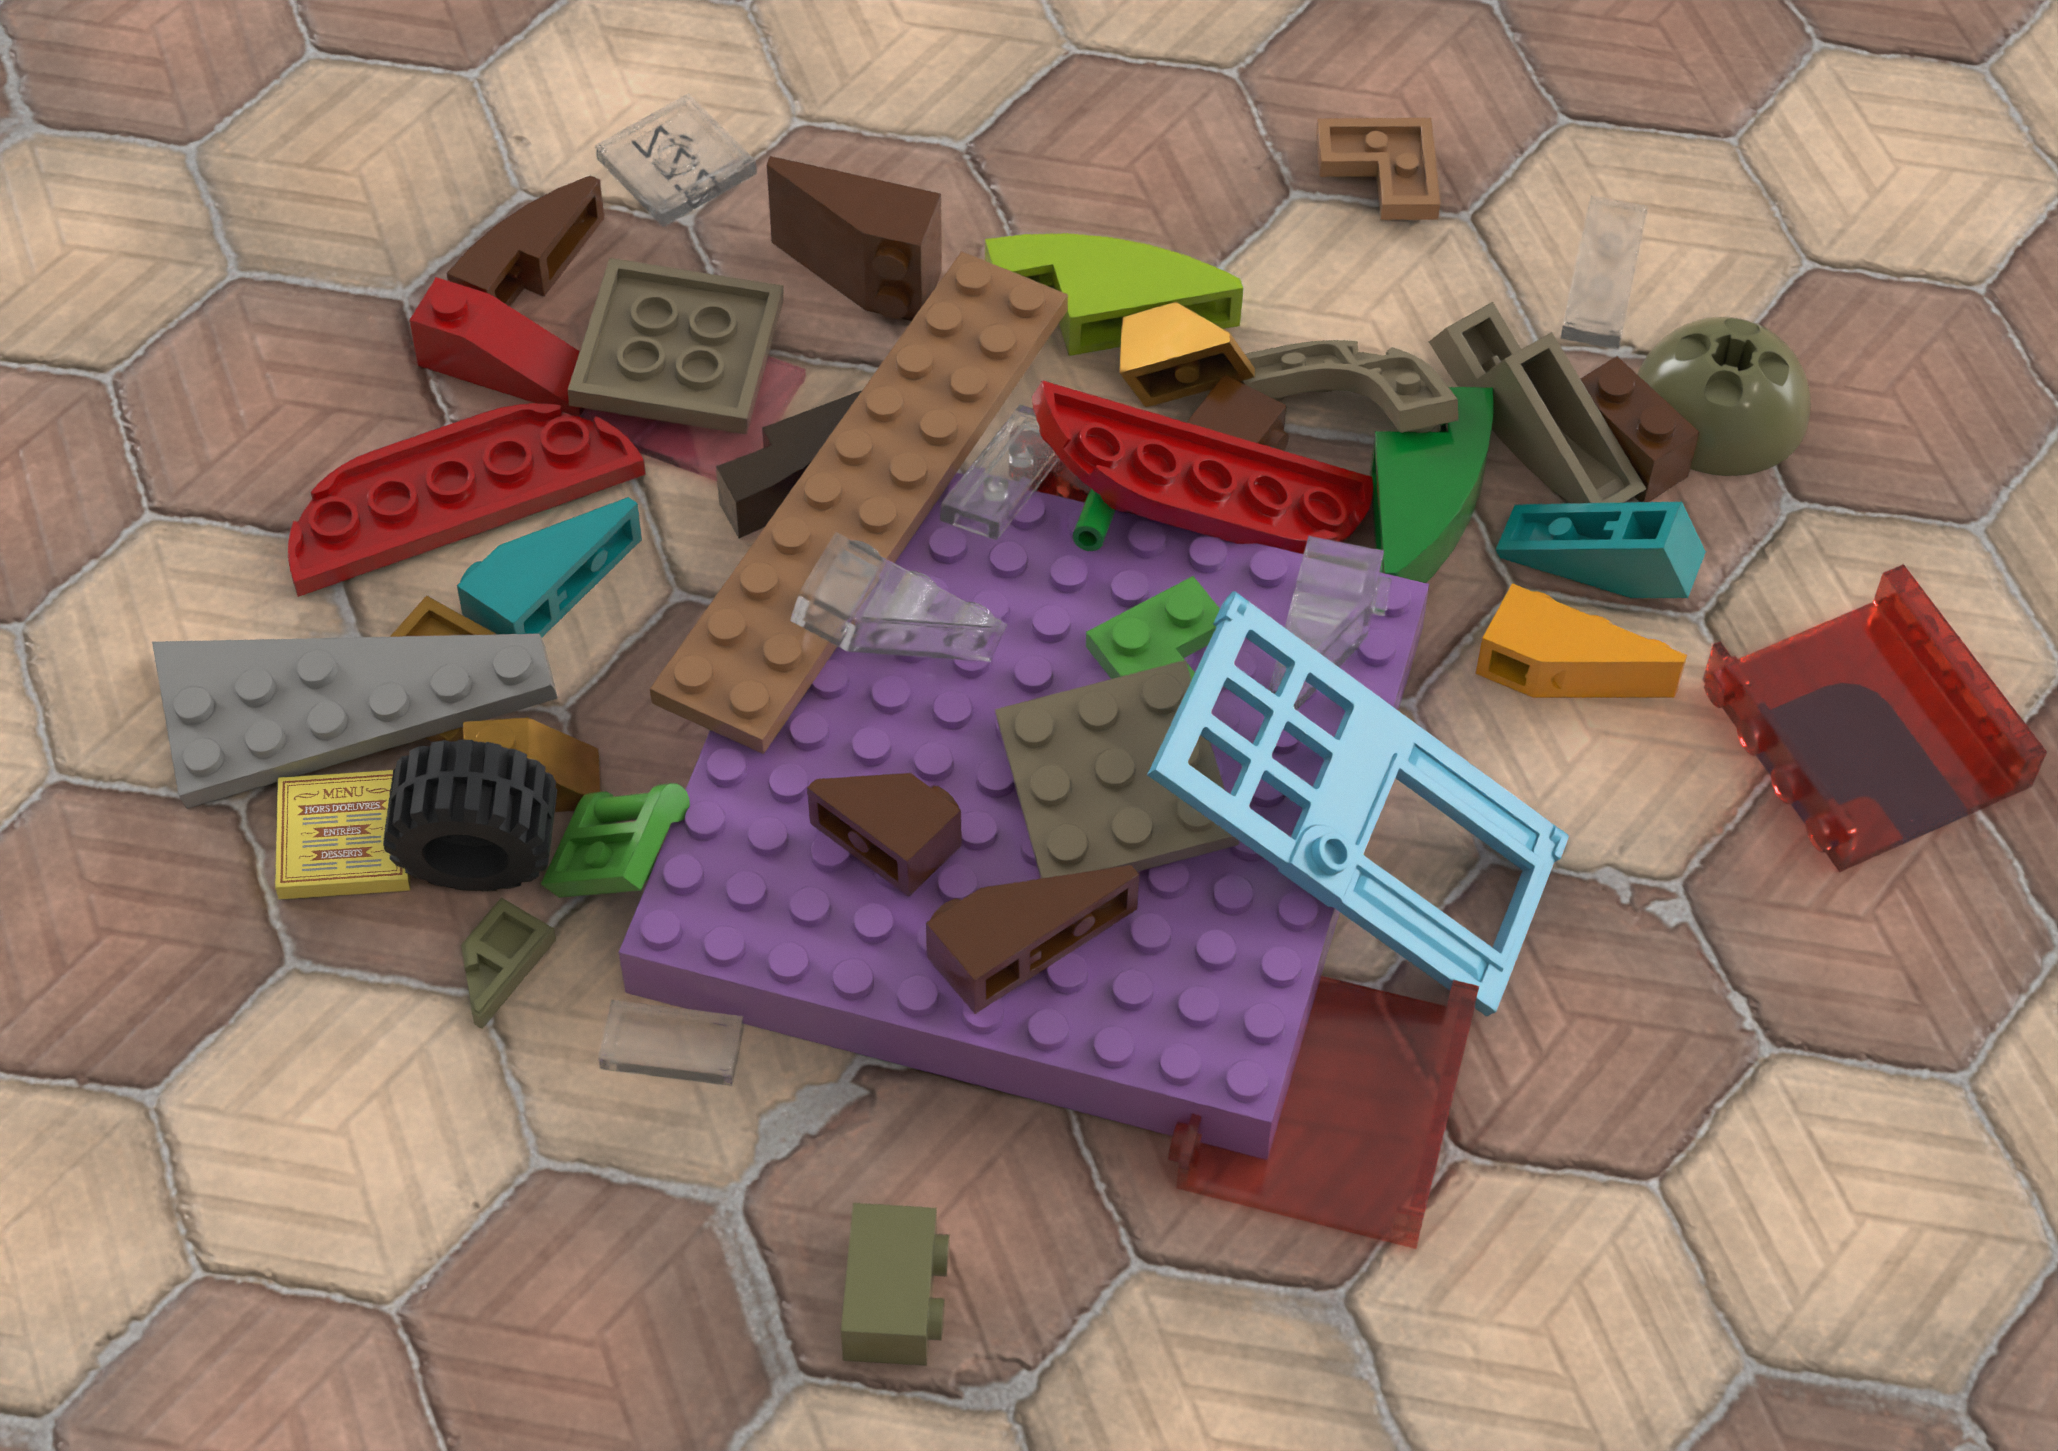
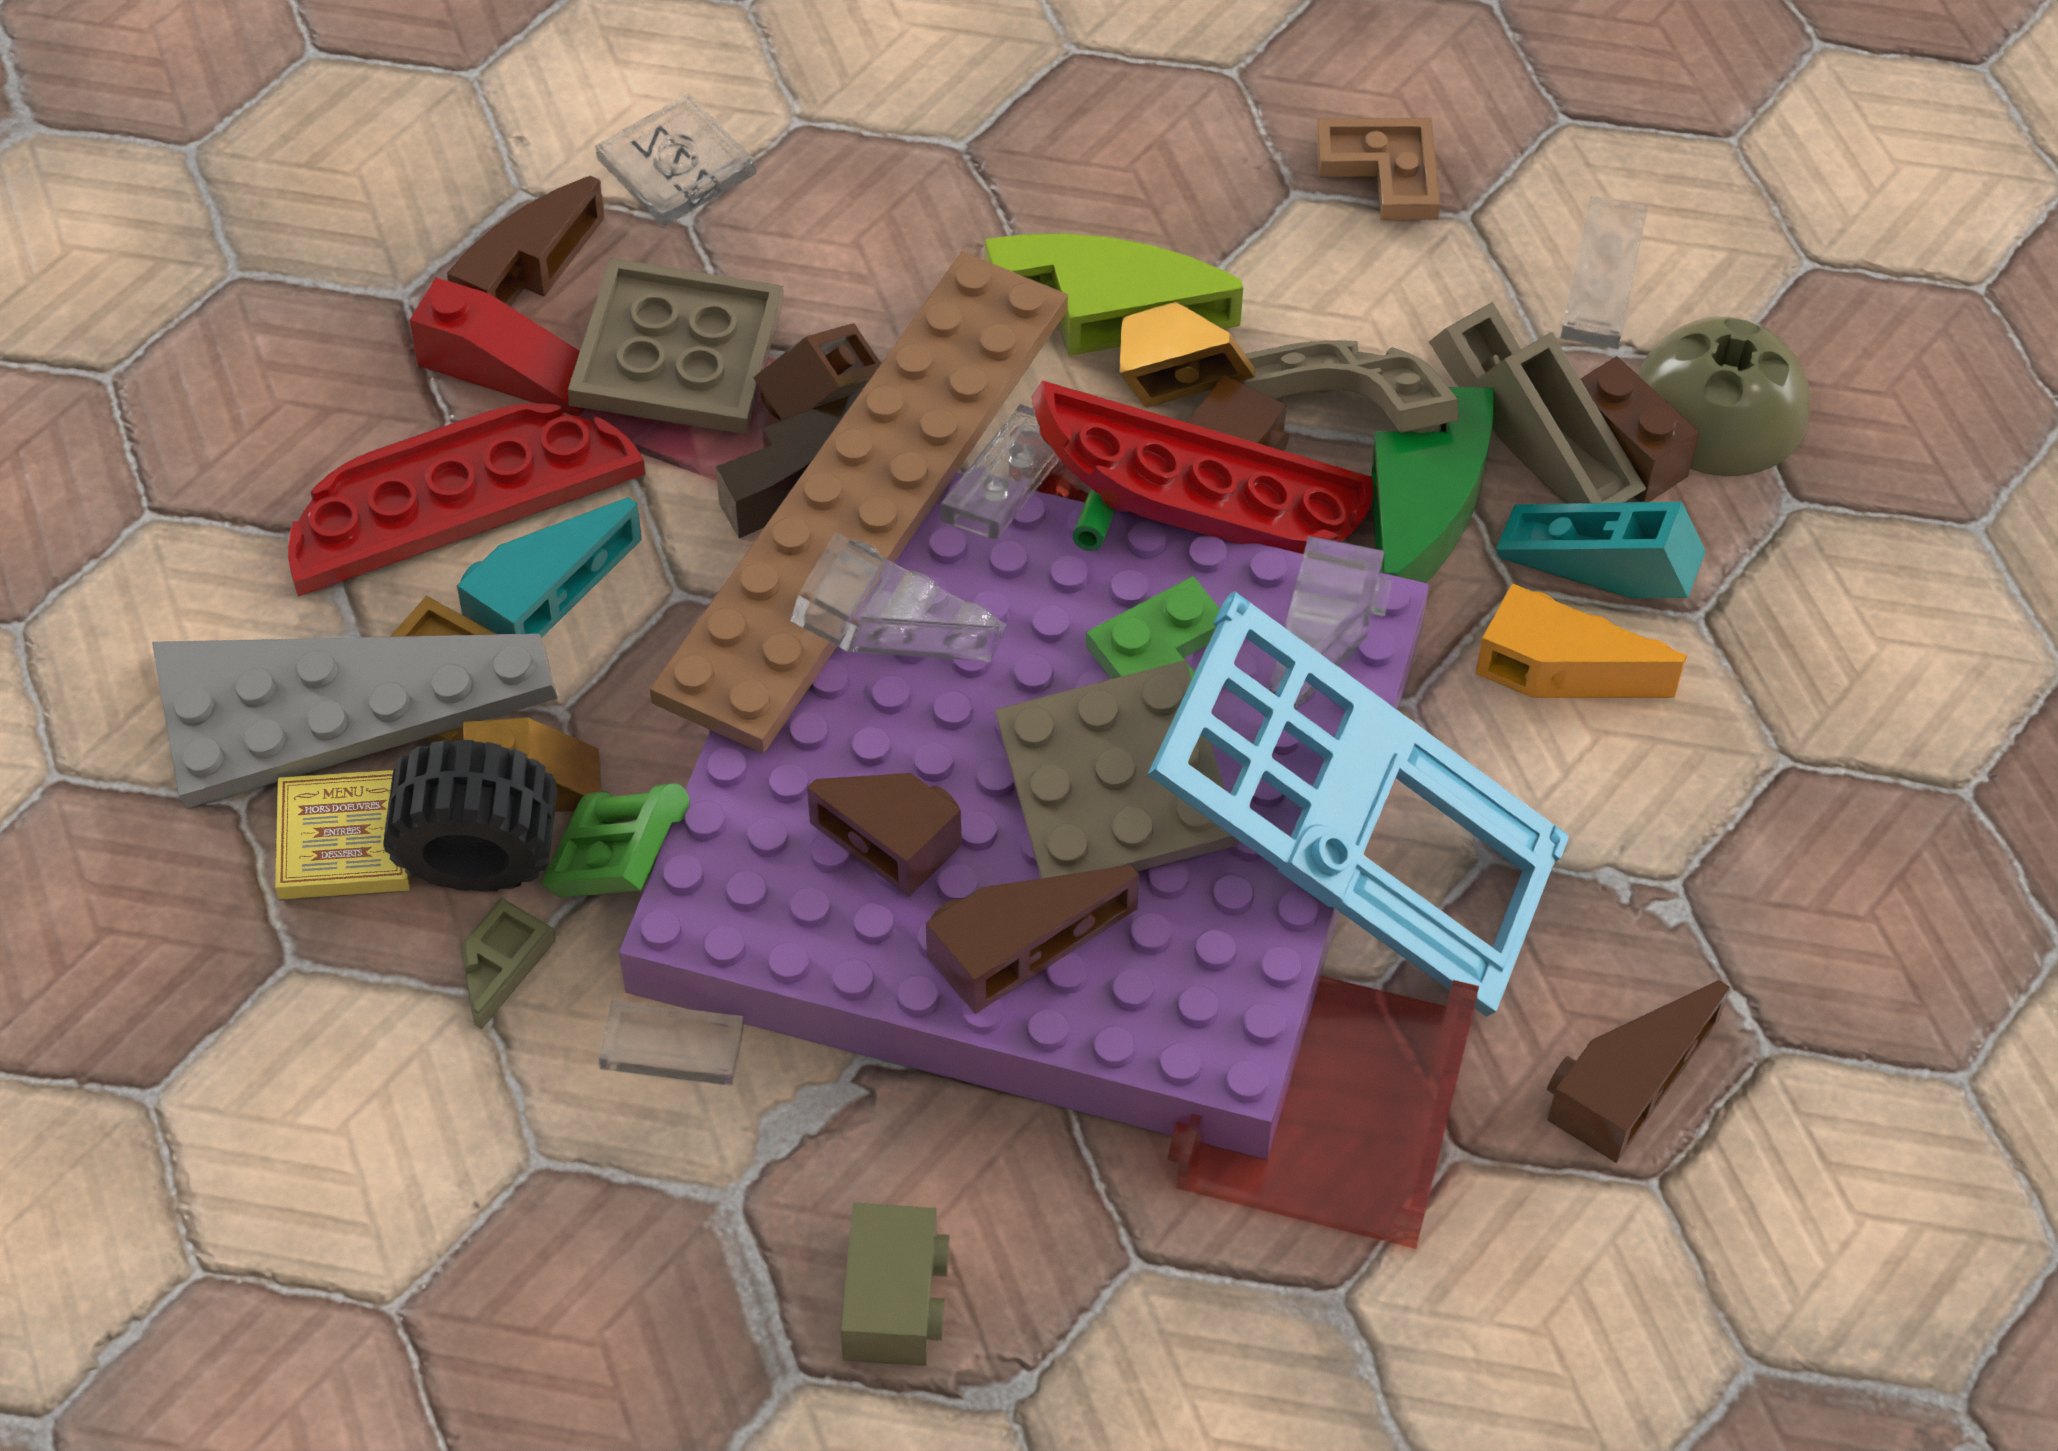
reddish brown slope [766,156,942,321] -> none
clear red panel [1702,564,2047,872] -> none
none -> reddish brown slope [753,323,881,420]
none -> reddish brown slope [1547,980,1730,1163]

